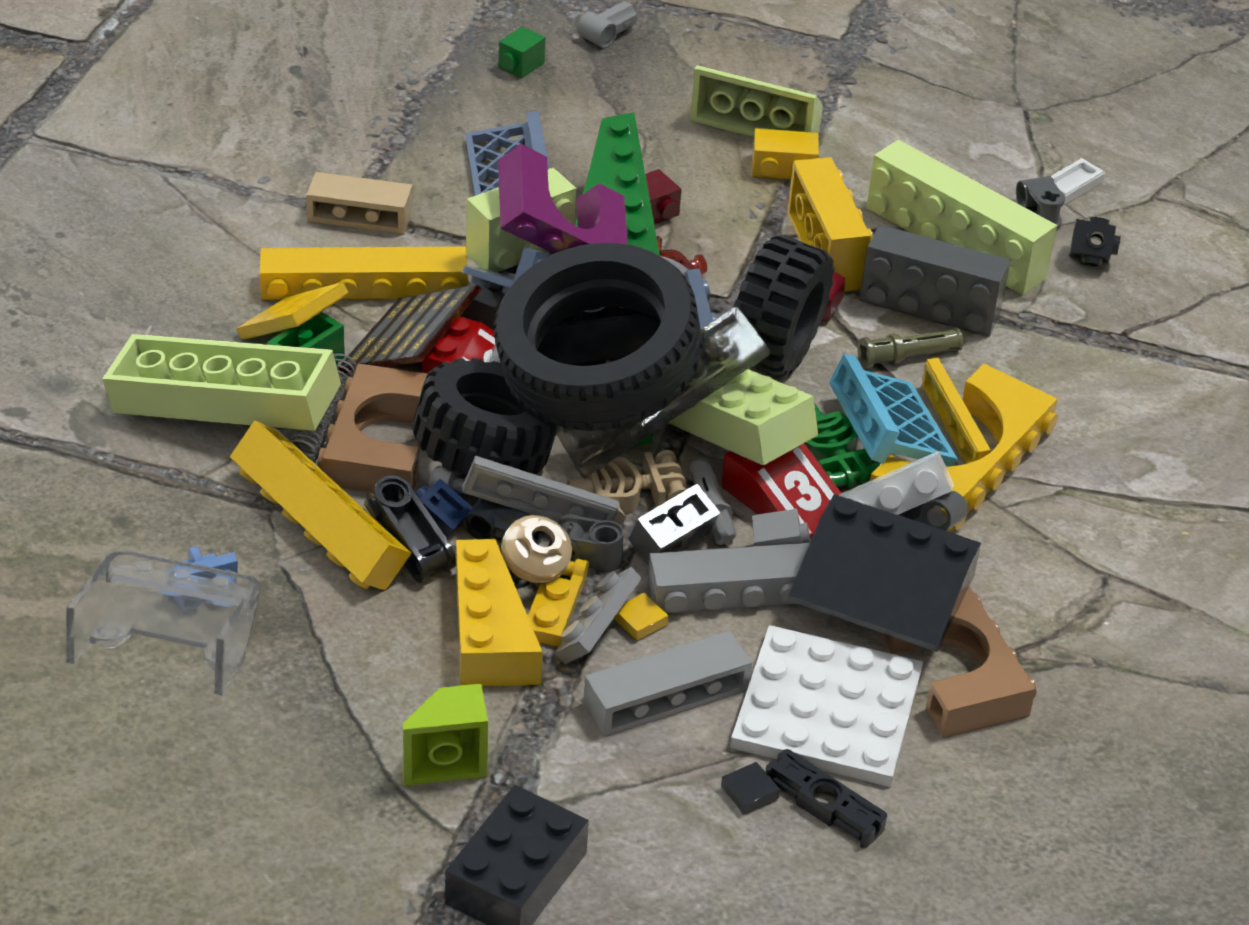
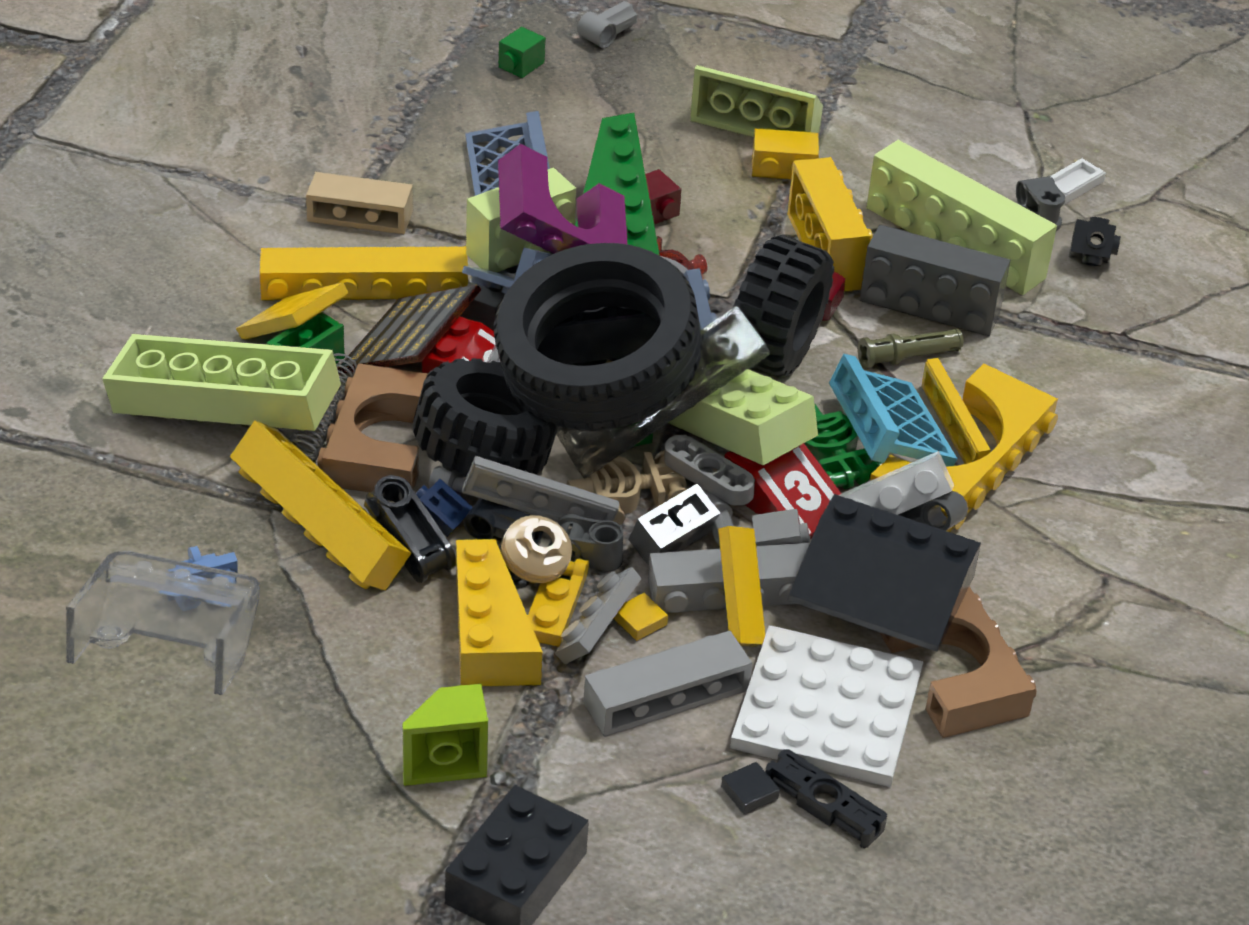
none -> light grey beam [664,435,755,505]
none -> yellow tile [718,526,766,647]

